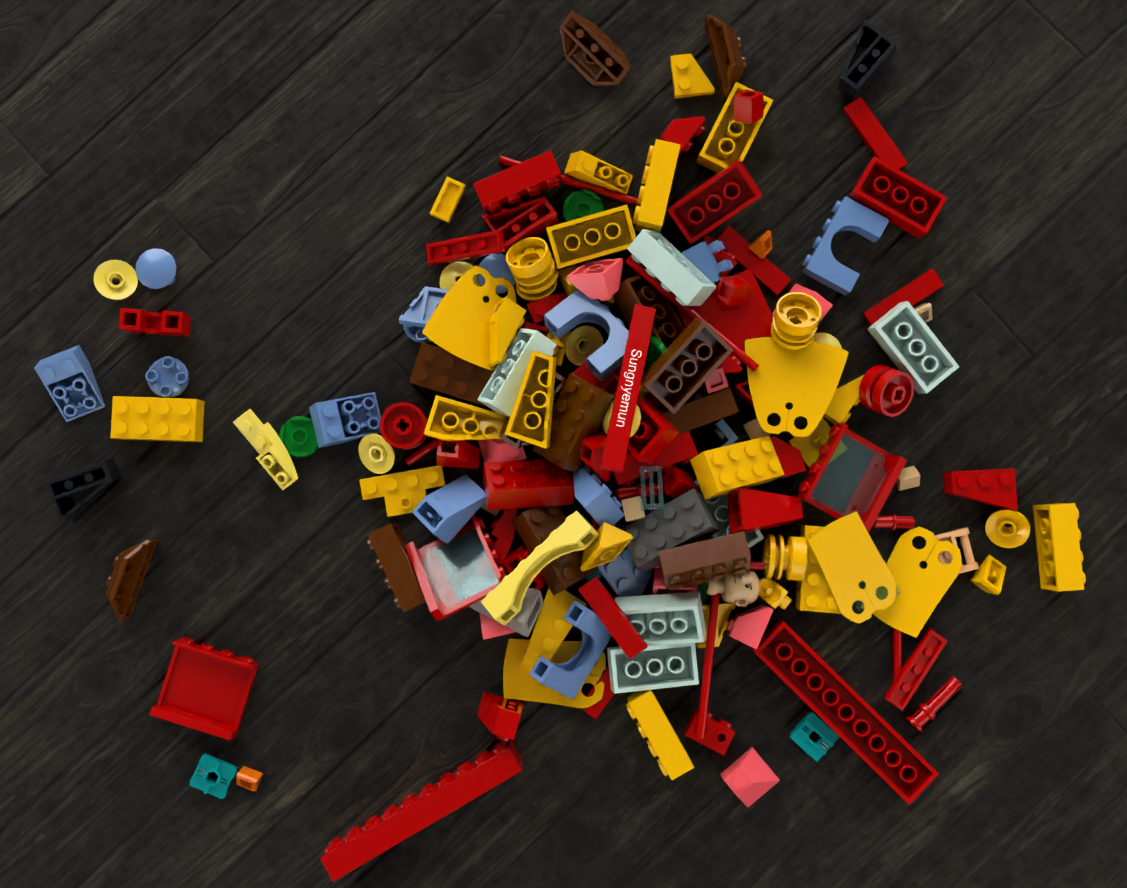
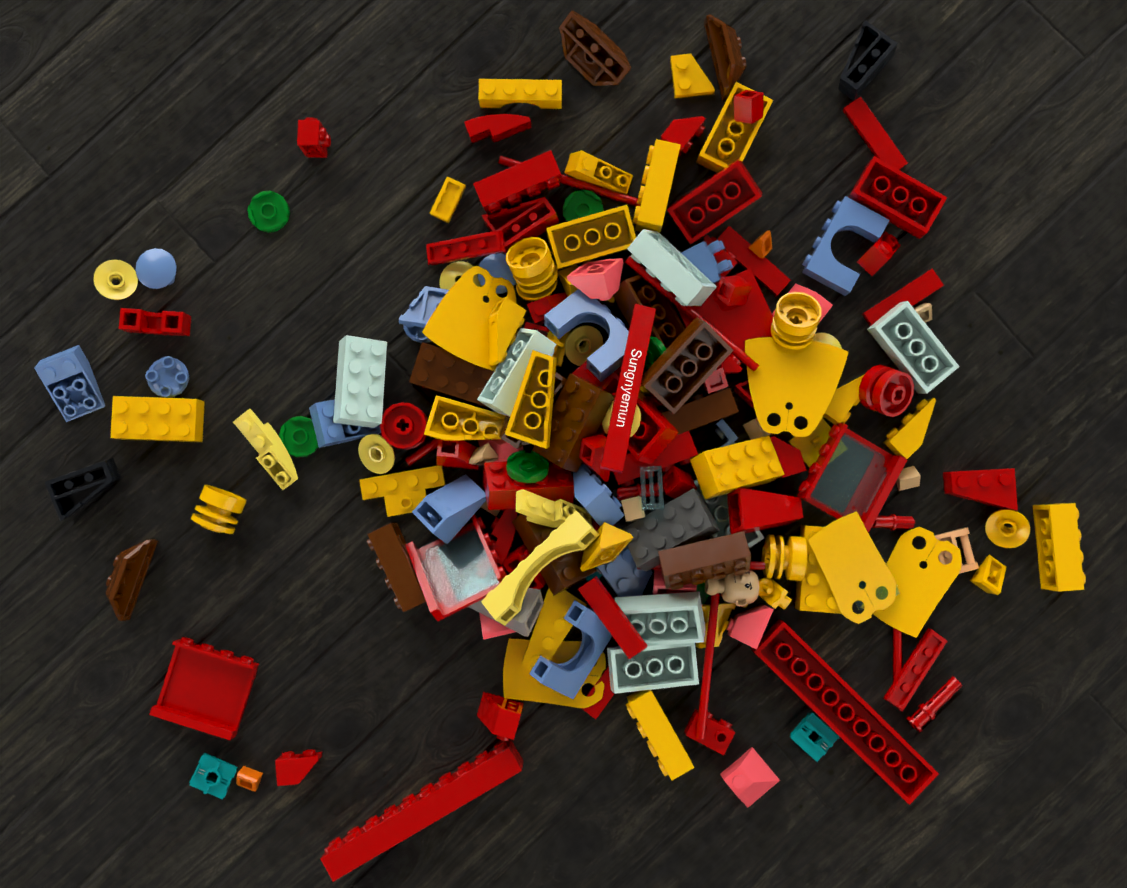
none -> yellow wheel [191,485,247,534]
none -> green tile [247,190,290,233]
none -> red slope [275,749,322,786]
none -> red brick [297,117,331,158]
none -> light aqua brick [333,335,387,428]
none -> red slope [464,114,531,143]
none -> tan slope [469,443,499,465]
none -> yellow arch [478,79,562,109]
none -> green tile [506,450,549,483]
none -> light yellow slope [516,489,592,528]
none -> red slope [857,232,901,276]
none -> yellow slope [883,398,936,460]

